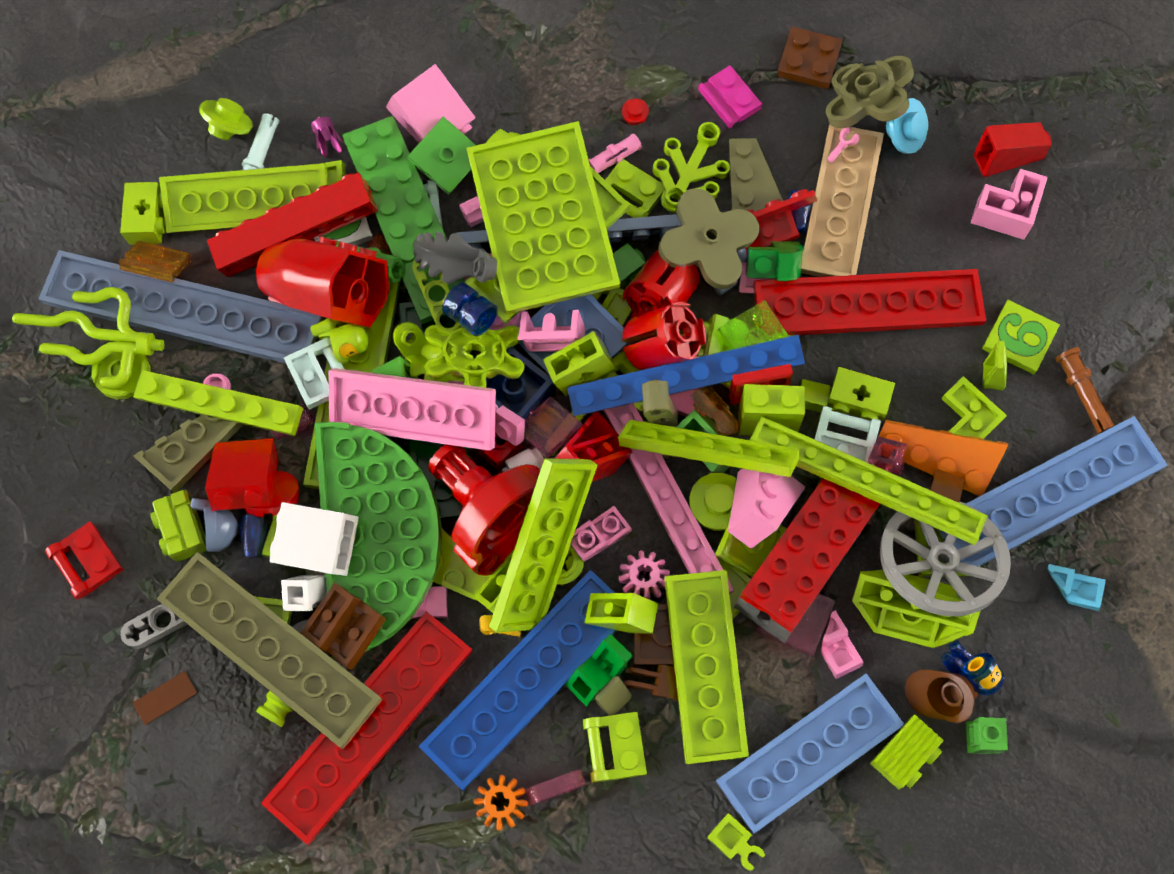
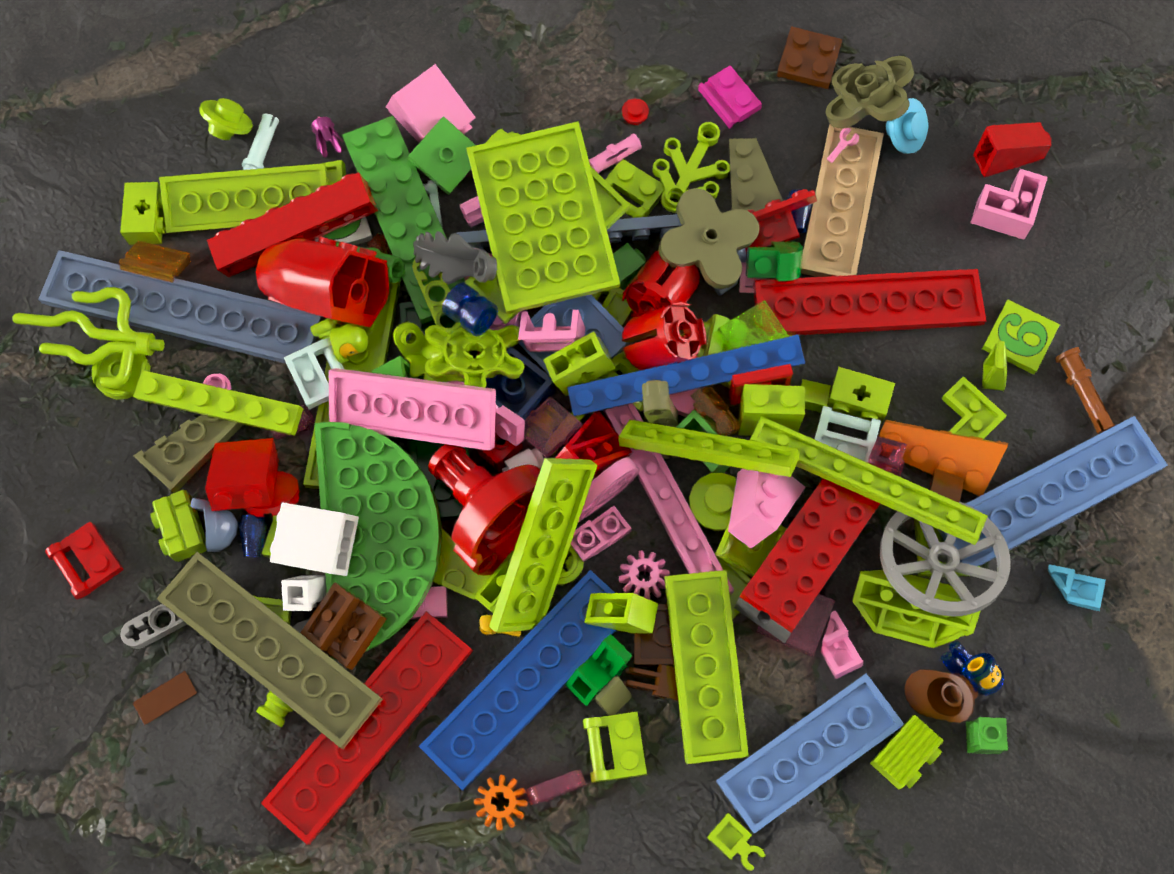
none -> bright pink piece [578,457,639,522]

